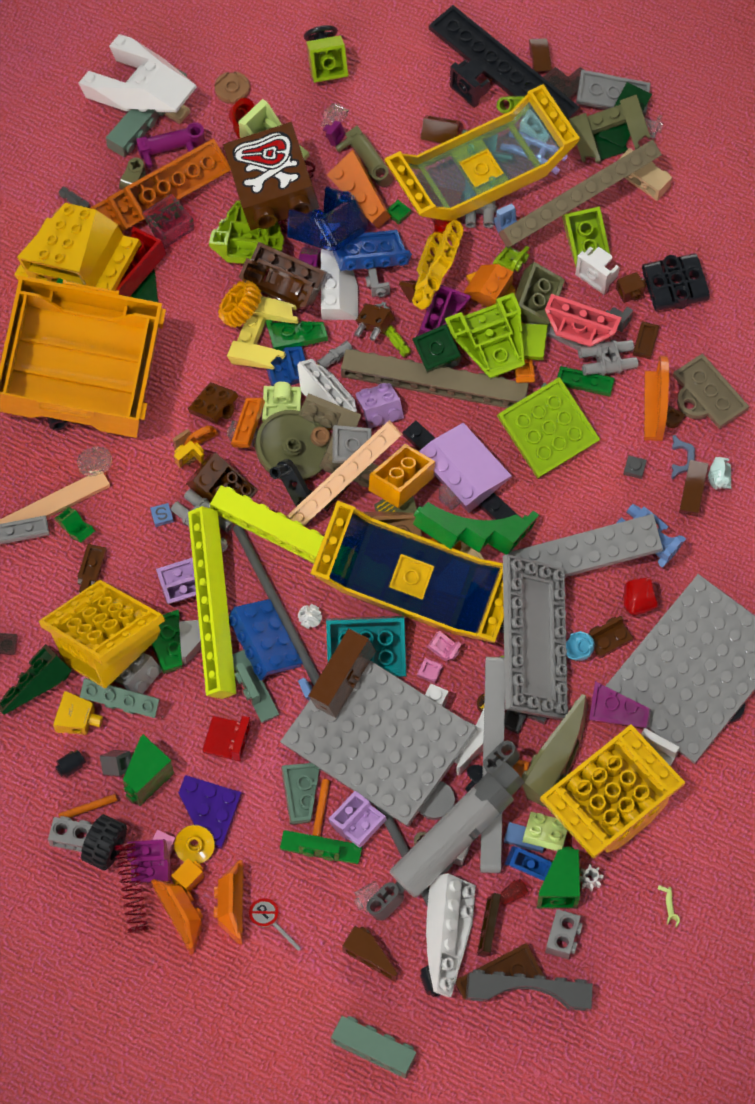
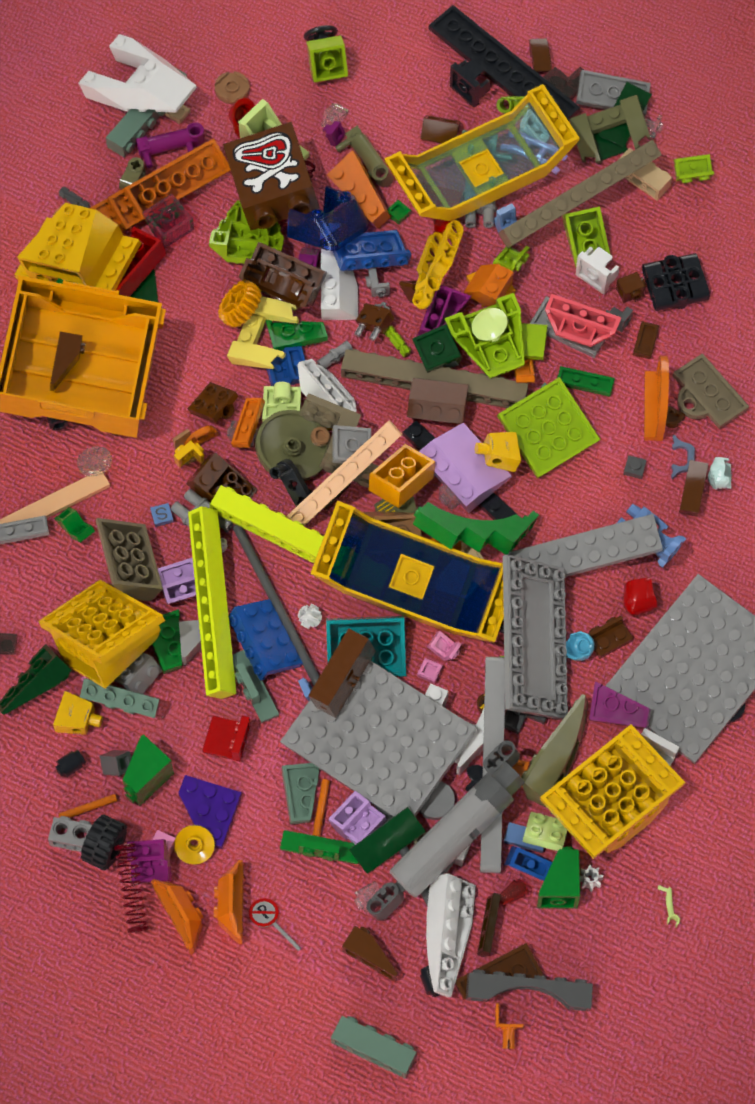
reddish brown hinge [77,544,107,593] -> none
light orange brick [171,859,204,892] -> none
lavender bracket [355,383,404,428] -> none
olive slope [515,262,565,325] -> none
light grey brick [545,909,583,960] -> none
light grey pin [578,340,638,376] -> none
none -> reddish brown slope [50,332,86,391]
none -> dark tan slope [95,518,163,601]
none -> dark green piece [349,807,426,874]
none -> reddish brown slope [407,378,469,424]
none -> yellowish green dish [472,308,508,342]
none -> yellow torso [474,432,521,472]
none -> orange bracket [495,1003,524,1049]
none -> lime bracket [674,154,714,183]

